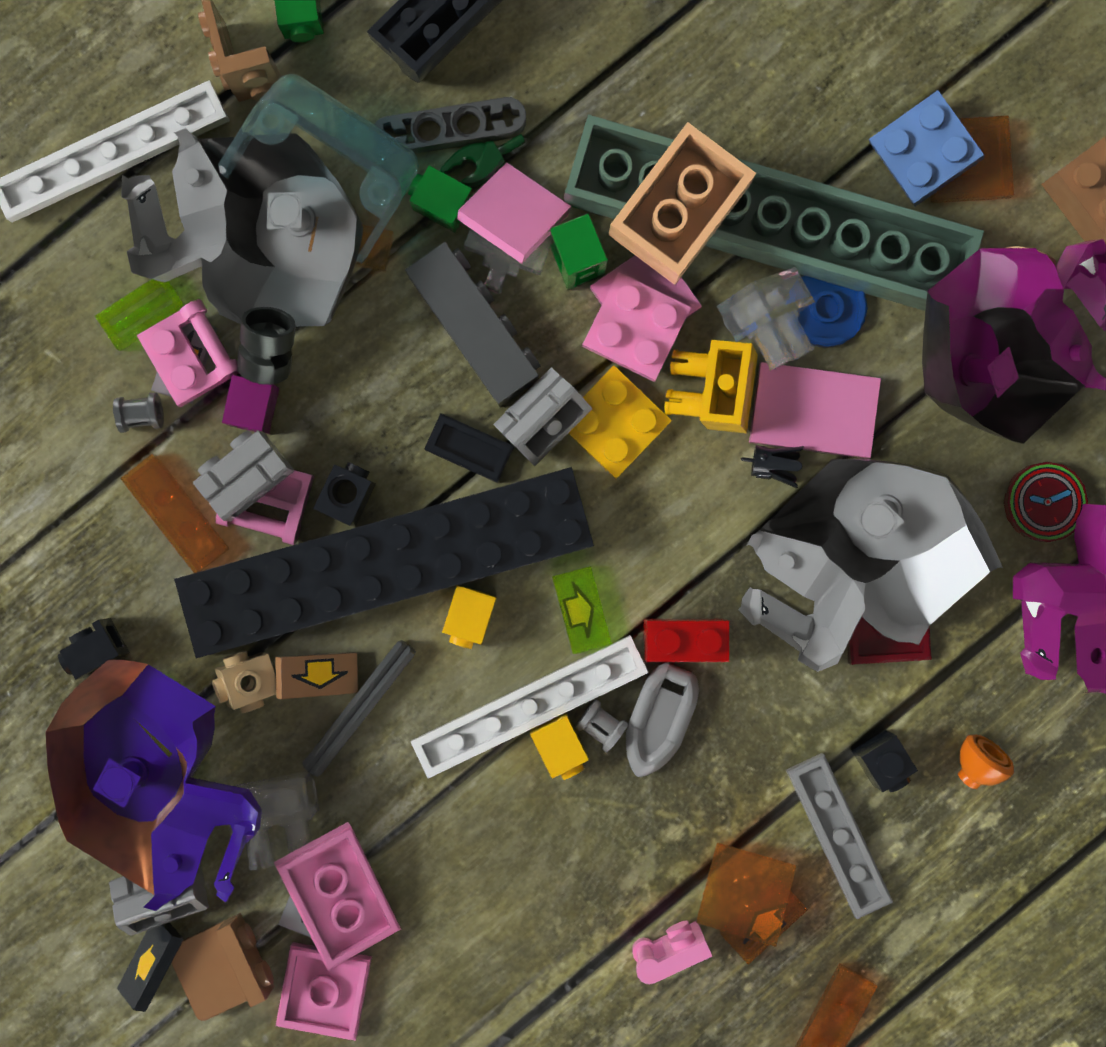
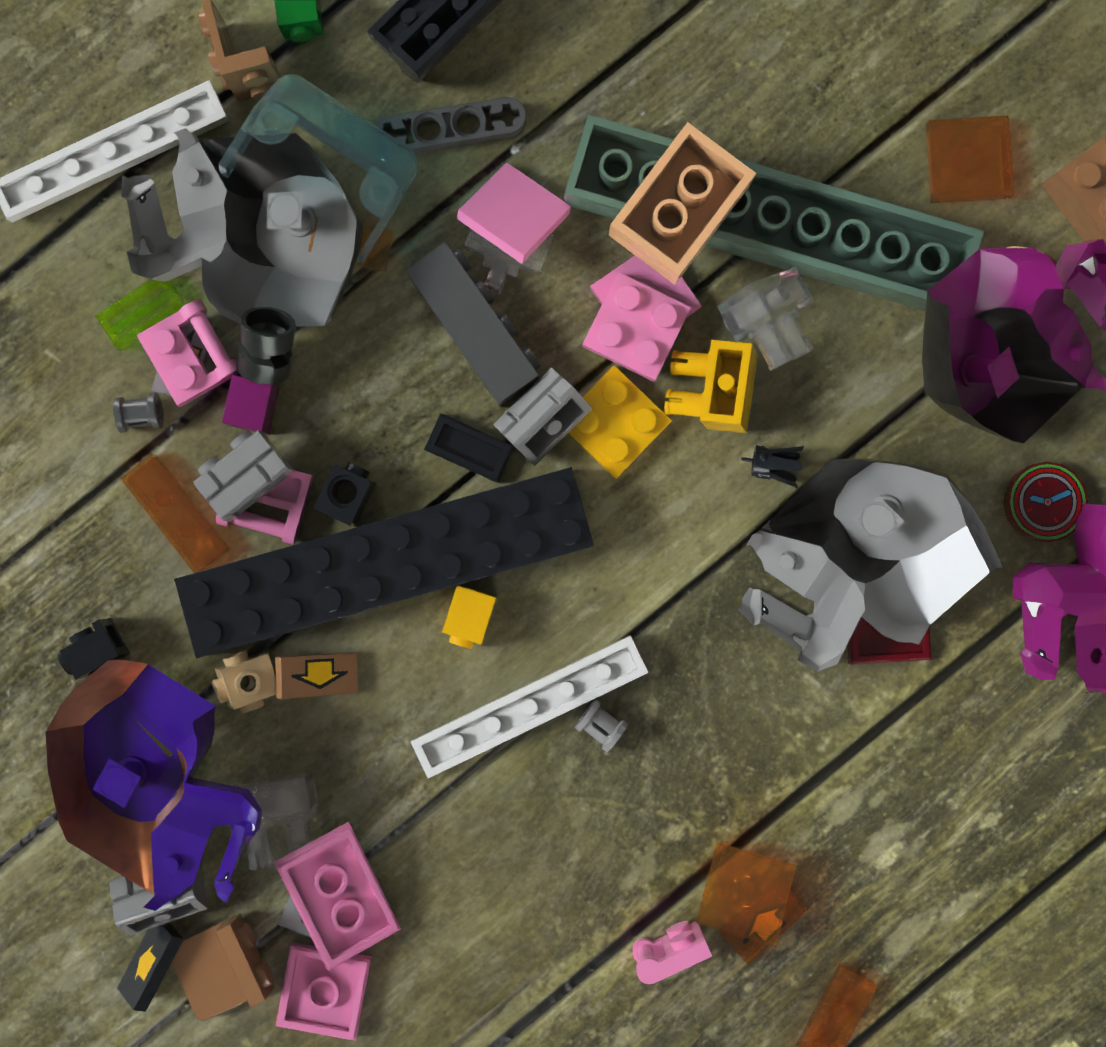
dark grey axle [303,640,416,777] -> none
green brick [408,165,473,233] -> none
dark green hand [440,134,526,188] -> none
yellow brick [530,712,589,780] -> none
green panel [551,213,607,290] -> none
clear neon green tile [552,566,612,654] -> none
light grey piece [626,663,699,777] -> none
red brick [644,619,730,662] -> none
bright pink tile [749,362,881,459] -> none
blue tile [786,275,868,348] -> none
light grey tile [786,753,893,919] -> none
black brick [852,730,918,792] -> none
medium blue plate [869,90,984,207] -> none
orange brick [958,734,1014,789] -> none

